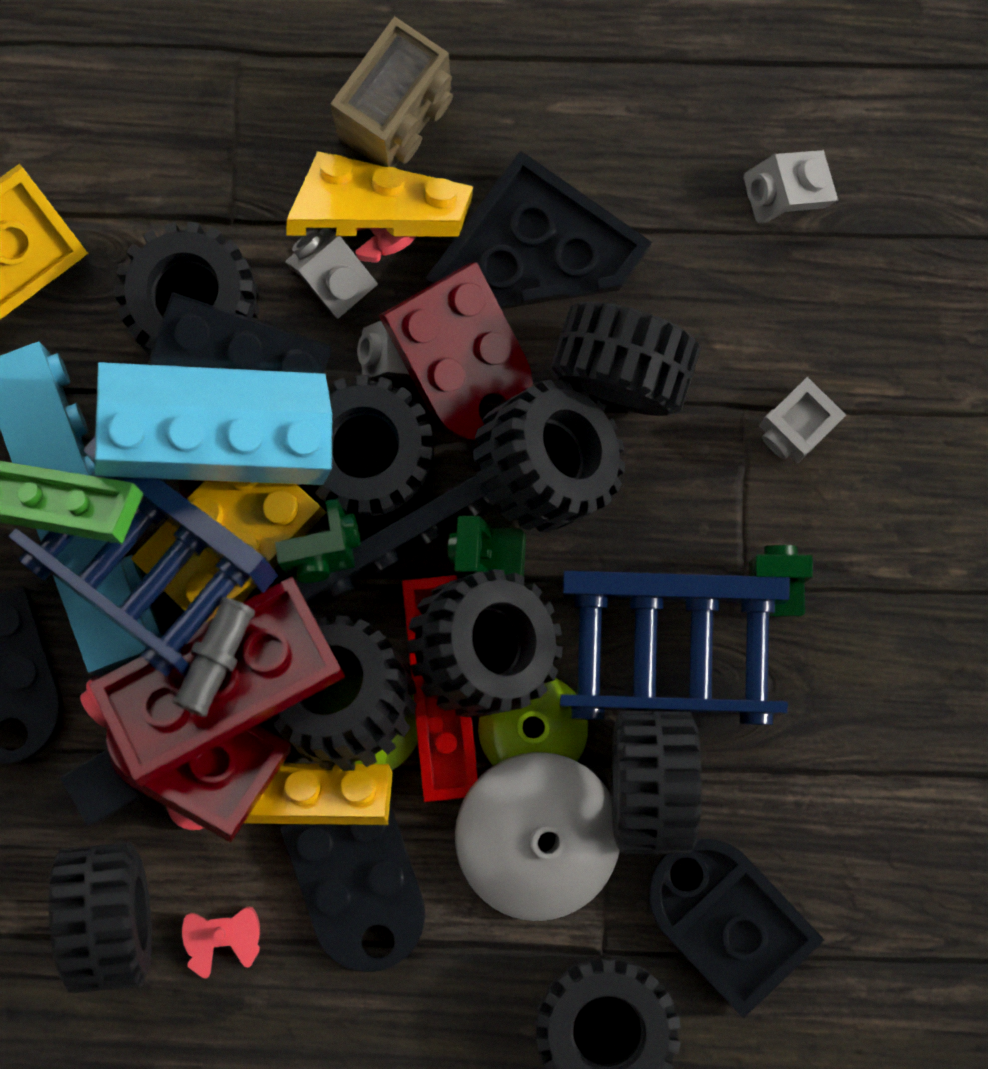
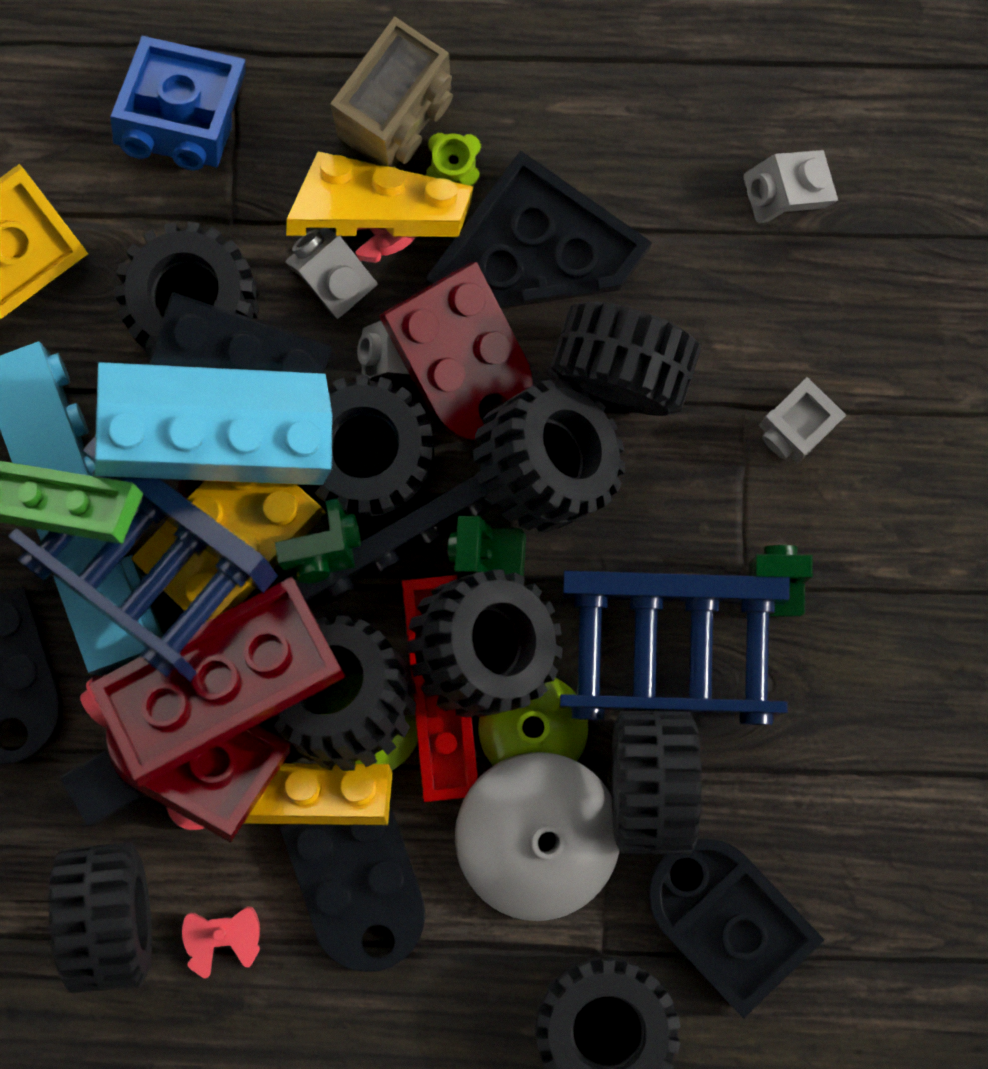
dark grey pin [172,597,255,718] -> none
none -> blue plate [110,36,246,171]
none -> lime plate [427,133,481,186]

